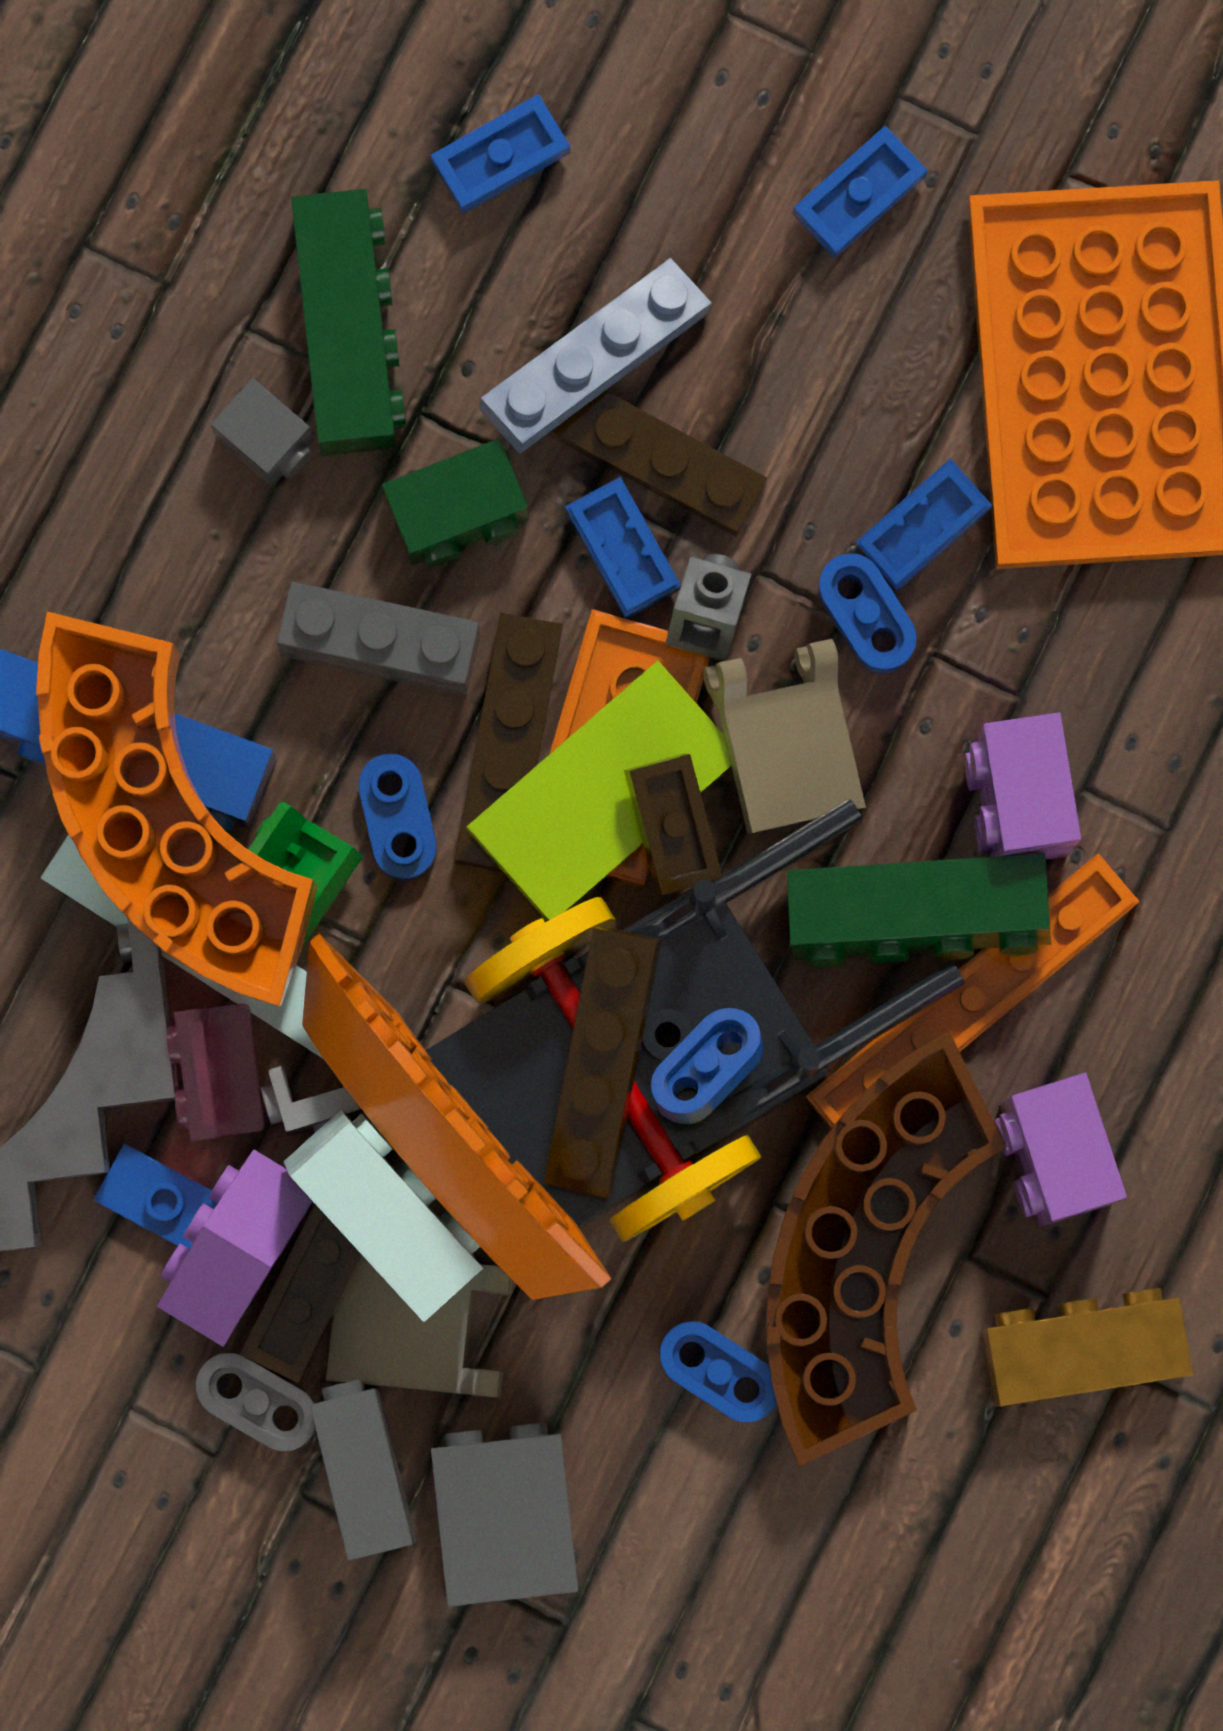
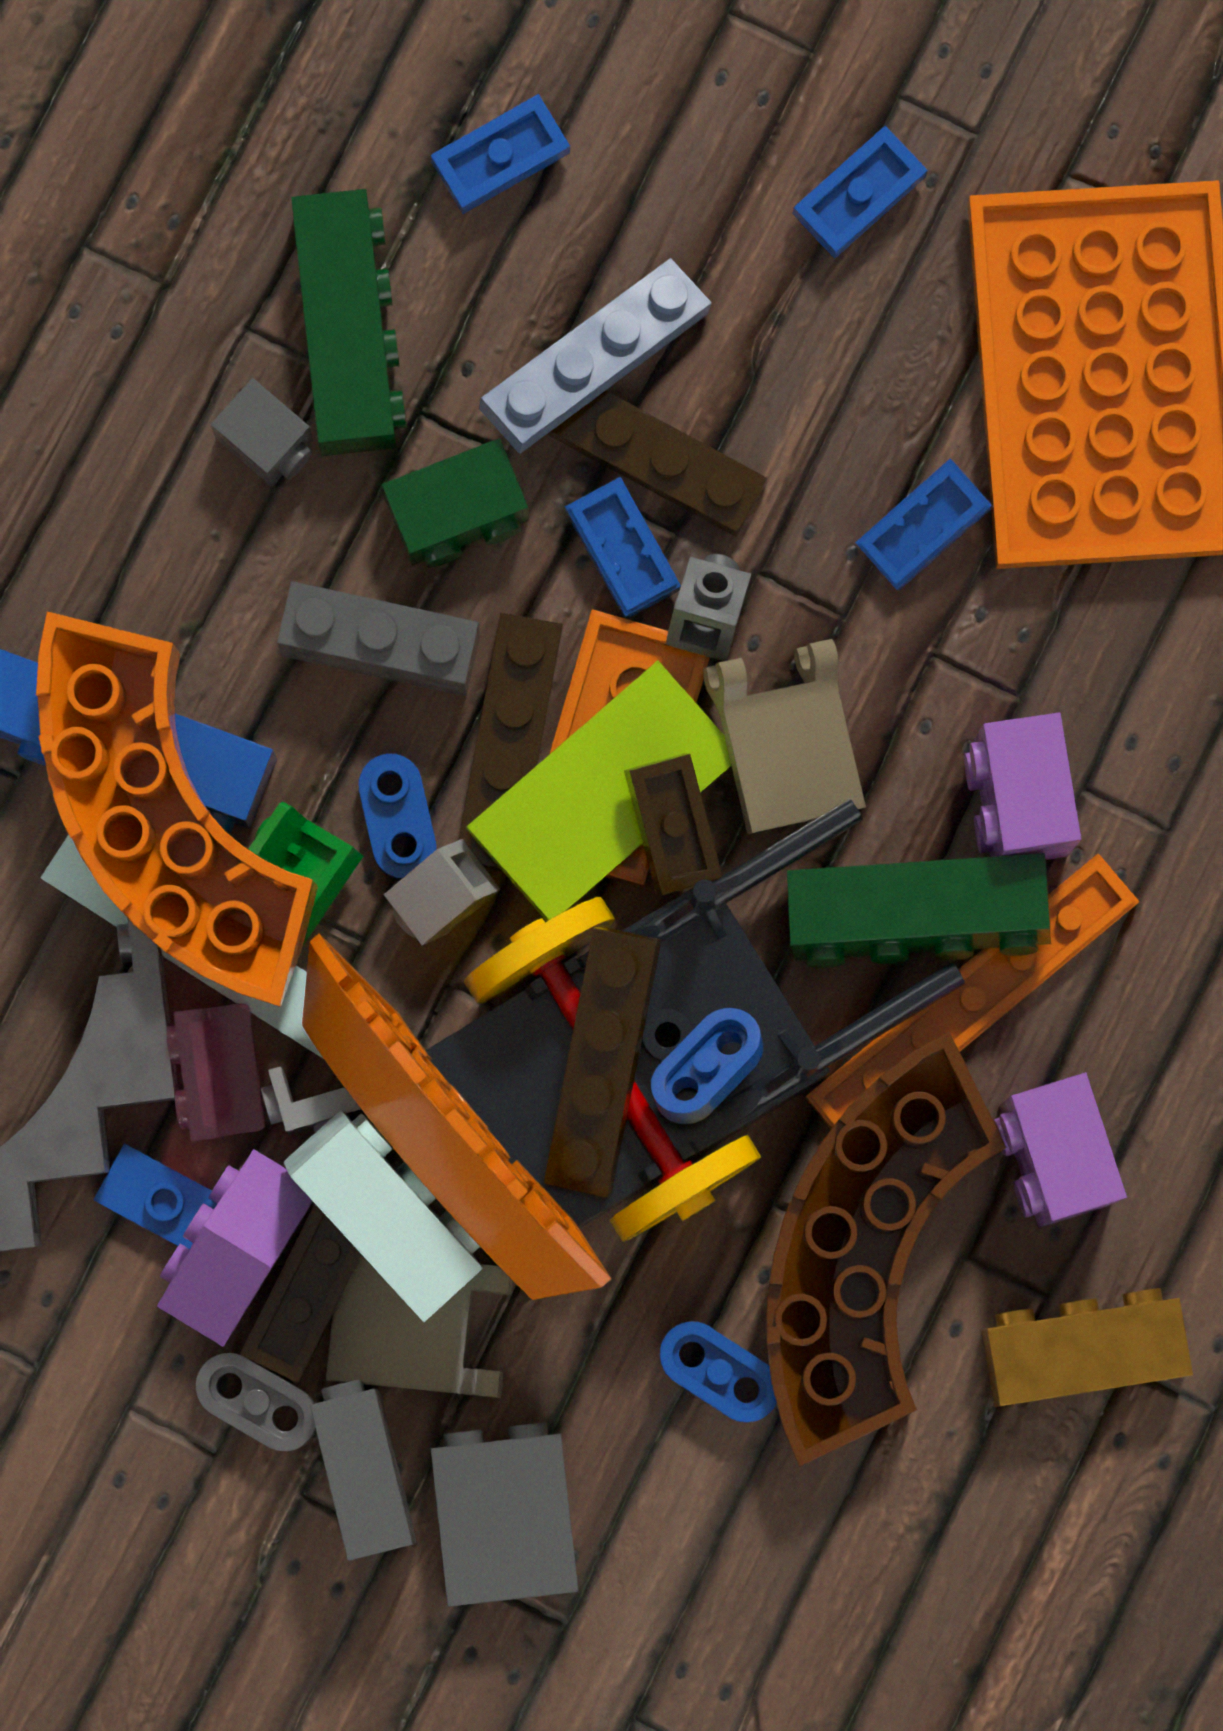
blue plate [818,553,916,673] -> none
none -> light grey brick [384,839,501,945]

